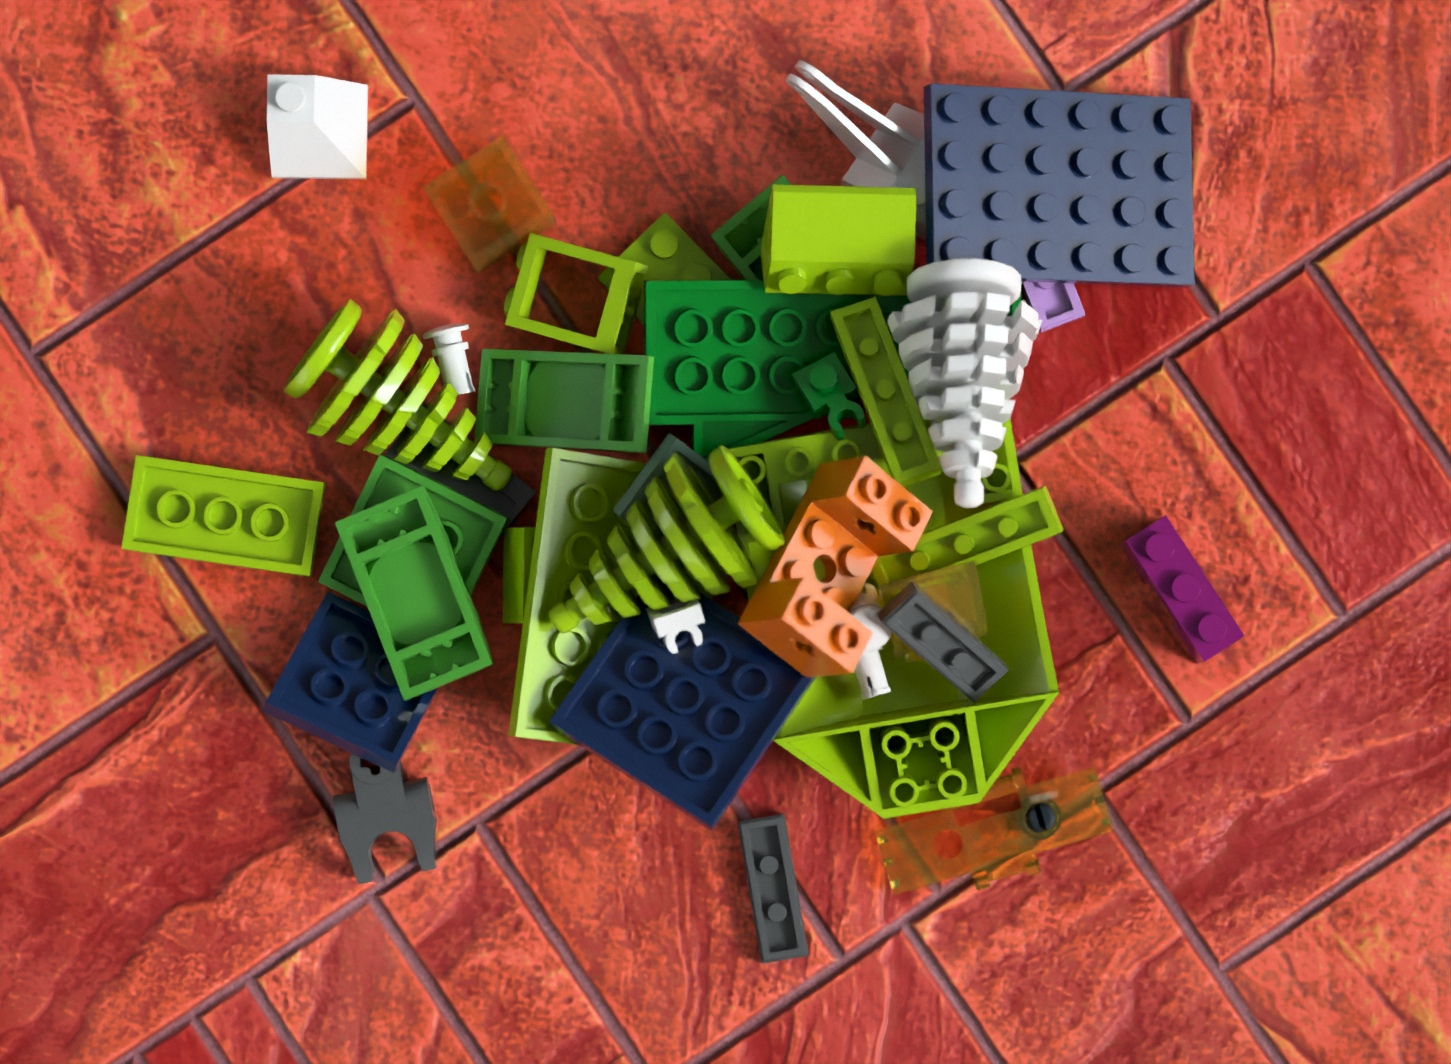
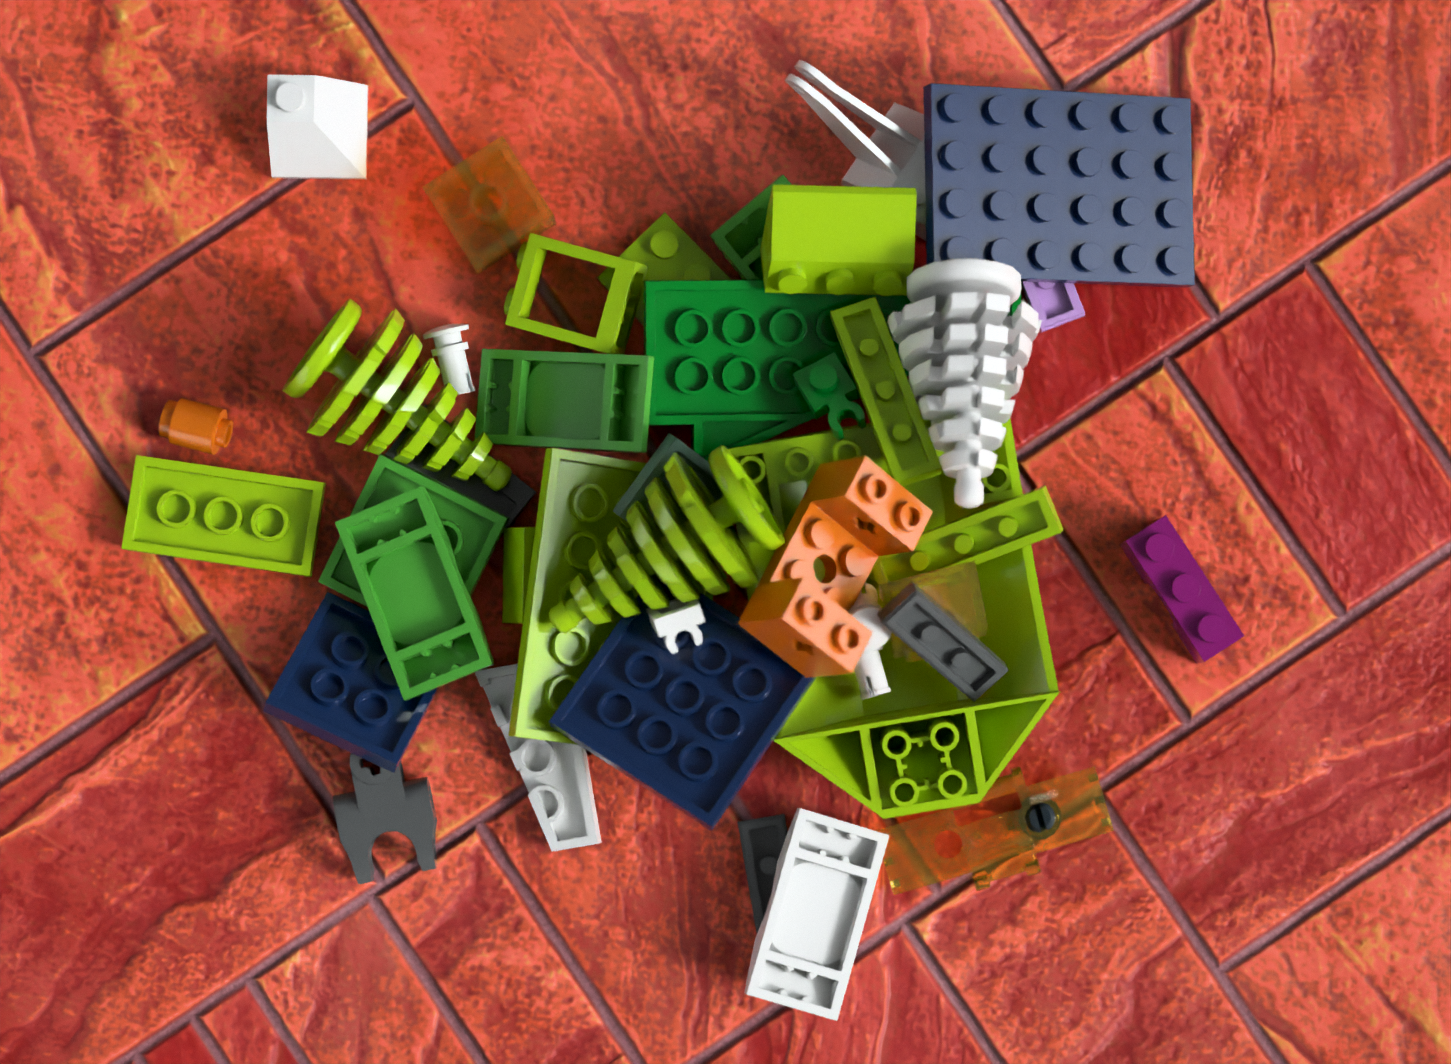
none -> orange brick [159,398,233,455]
none -> white wing [475,664,602,852]
none -> white slope [744,808,889,1021]

